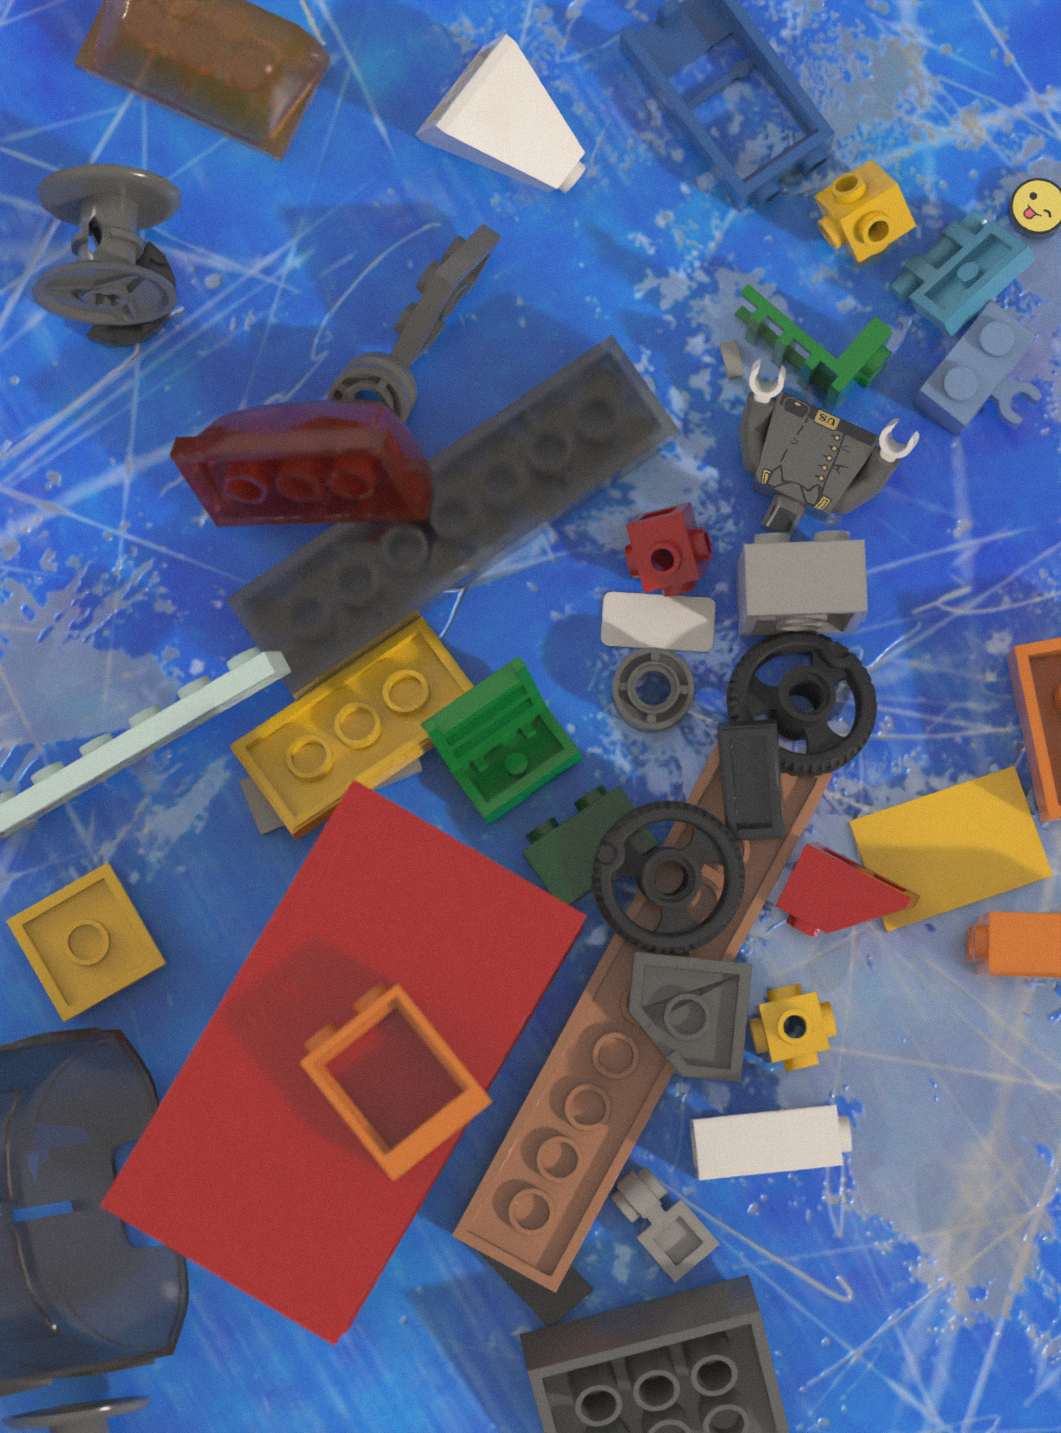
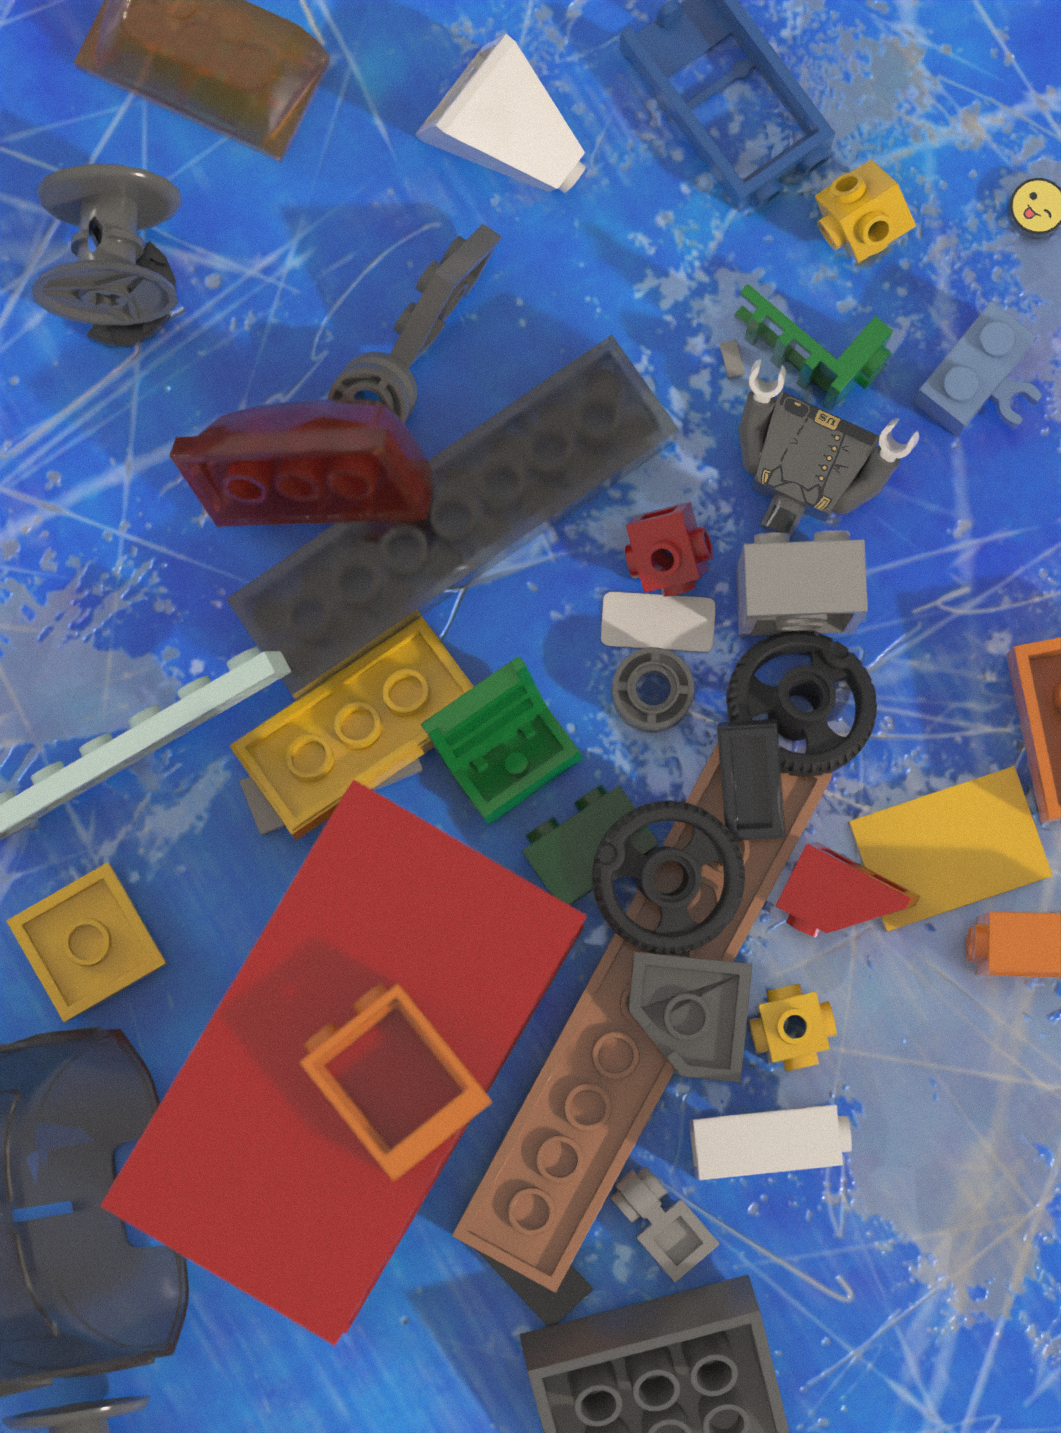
dark azure plate [889,210,1036,337] -> none

